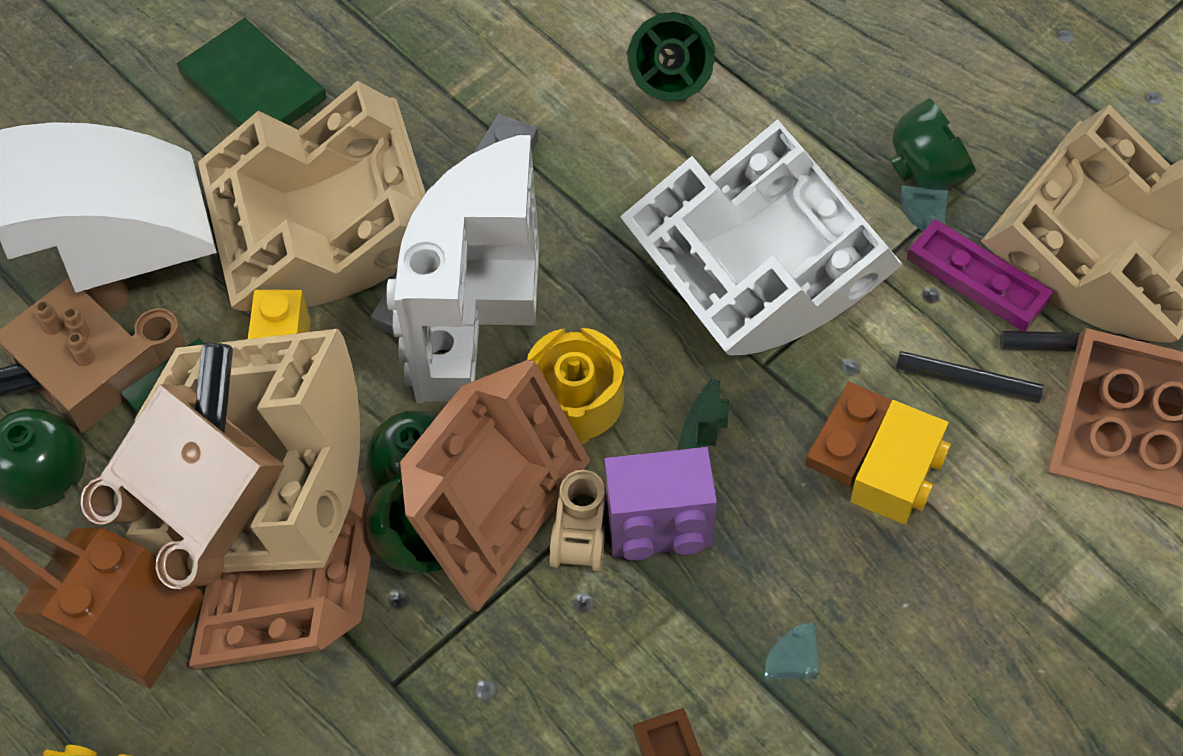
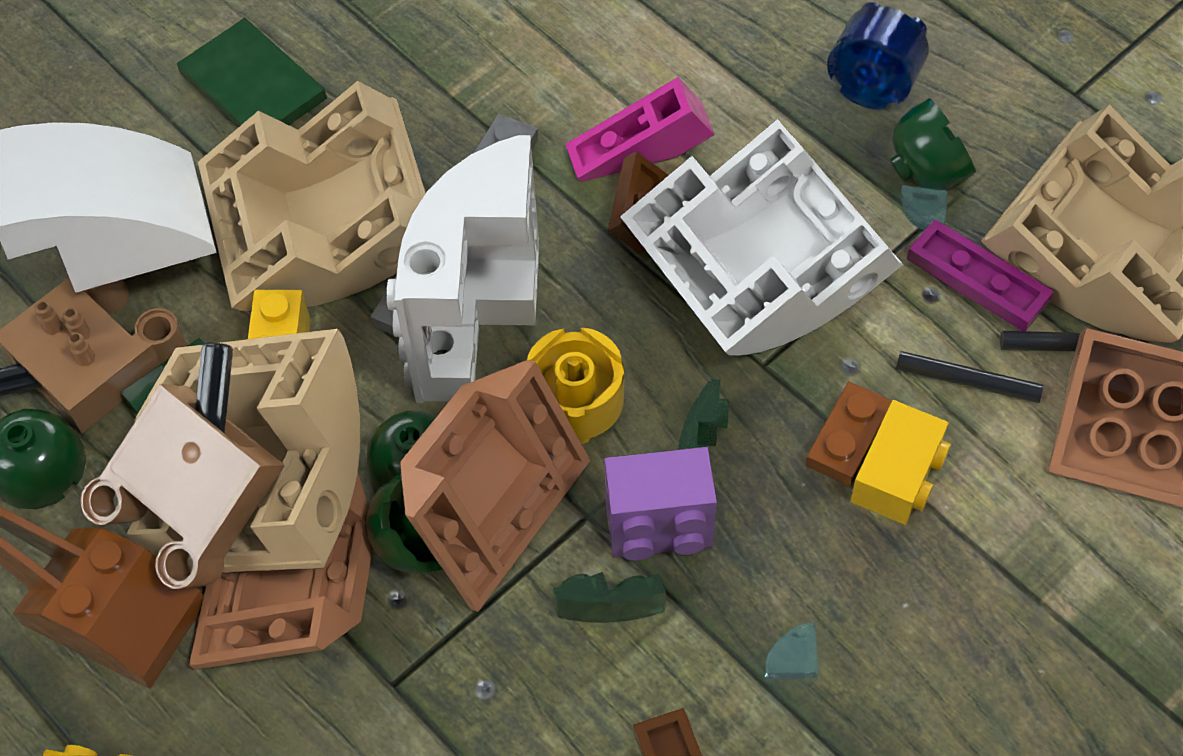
tan piece [549,470,606,572] -> none
dark green cylinder [627,12,715,101] -> none
none -> clear green slope [553,572,666,623]
none -> dark pink slope [566,77,715,182]
none -> reddish brown plate [608,151,668,253]
none -> clear blue brick [827,2,929,109]

